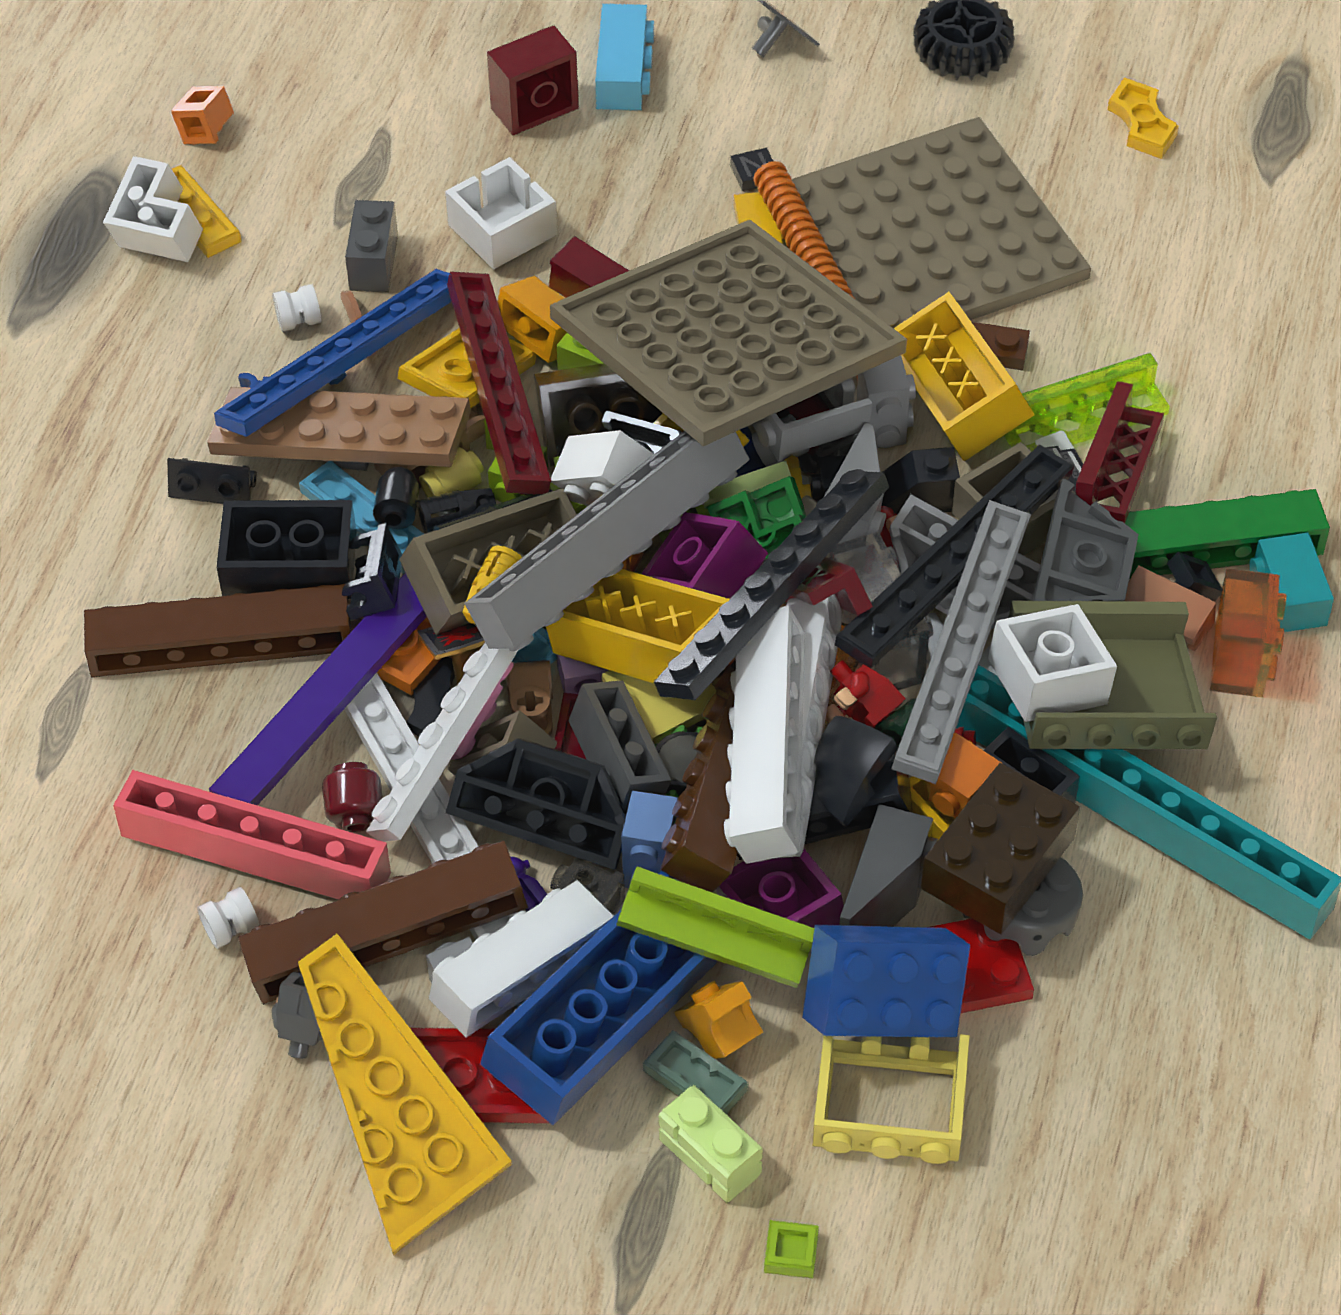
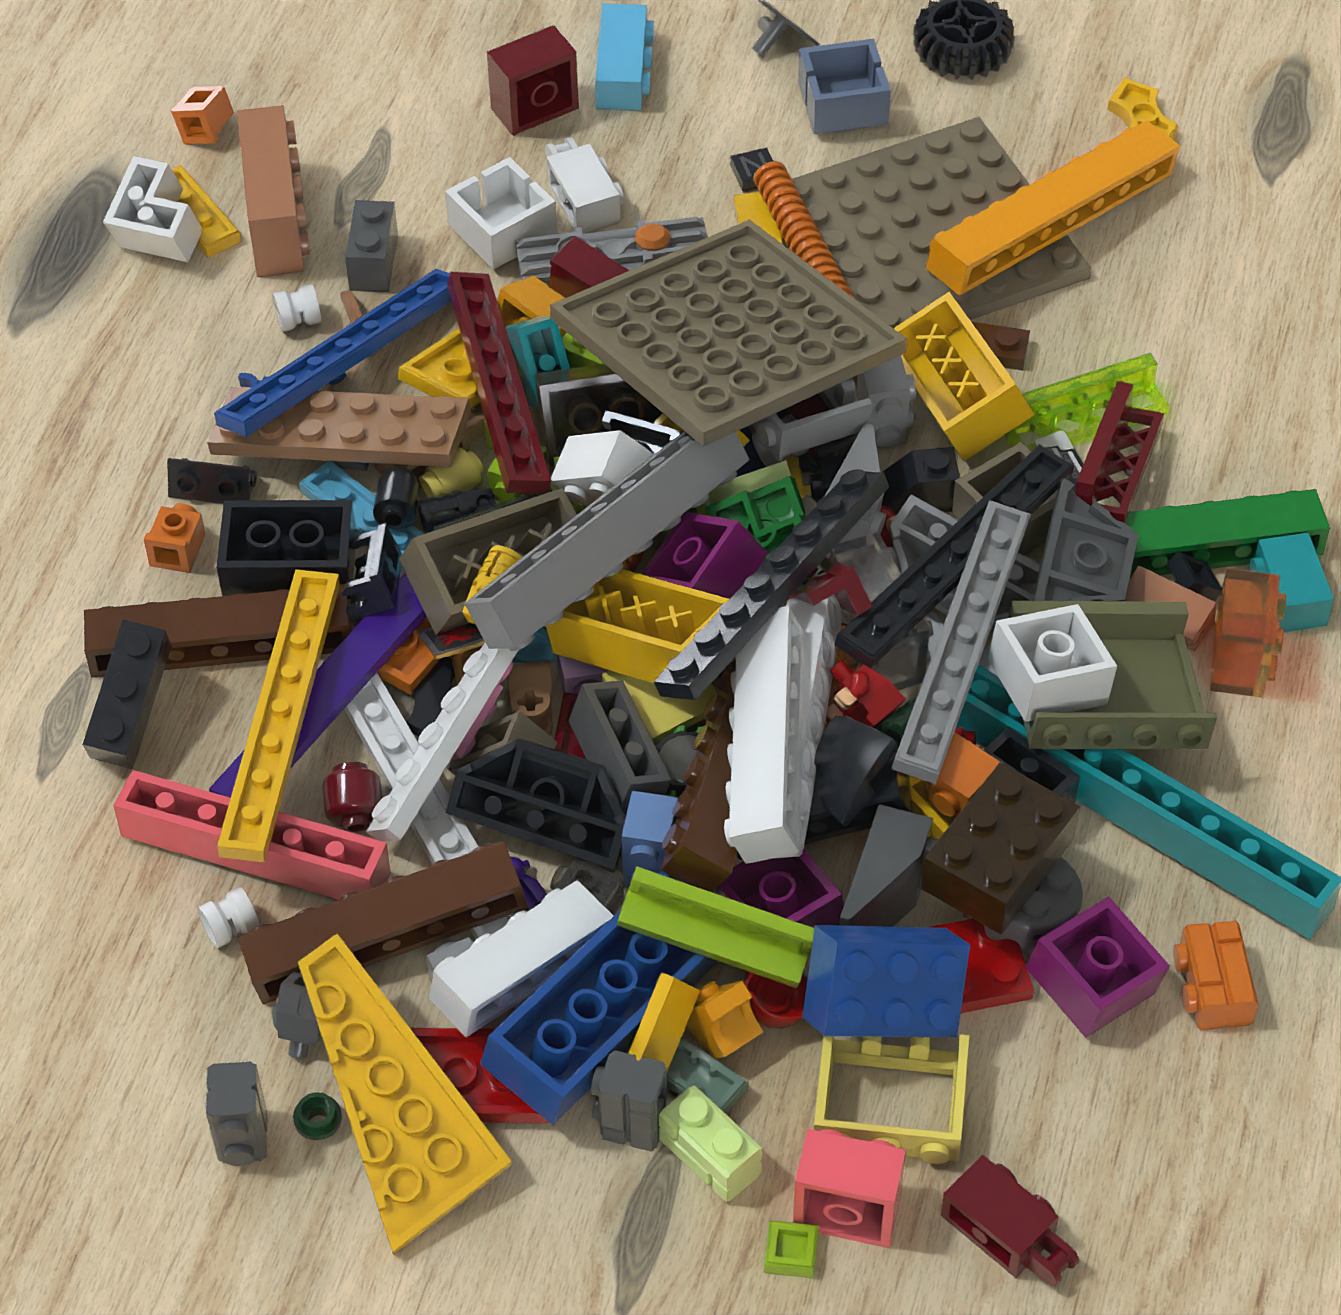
none -> black brick [82,619,172,769]
none -> orange brick [144,503,206,573]
none -> dark grey brick [206,1061,267,1166]
none -> yellow plate [217,570,340,863]
none -> nougat brick [237,105,310,277]
none -> dark green plate [293,1092,342,1140]
none -> teal brick [506,315,570,408]
none -> light grey piece [515,217,708,282]
none -> white brick [545,137,624,234]
none -> dark grey brick [591,1050,667,1152]
none -> yellow tile [628,973,700,1073]
none -> red hair [743,971,808,1028]
none -> coral brick [793,1129,906,1248]
none -> sand blue piece [798,39,891,134]
none -> light orange brick [926,120,1181,296]
none -> dark red brick [941,1155,1079,1287]
none -> magenta brick [1025,896,1170,1038]
none -> orange brick [1173,920,1259,1030]

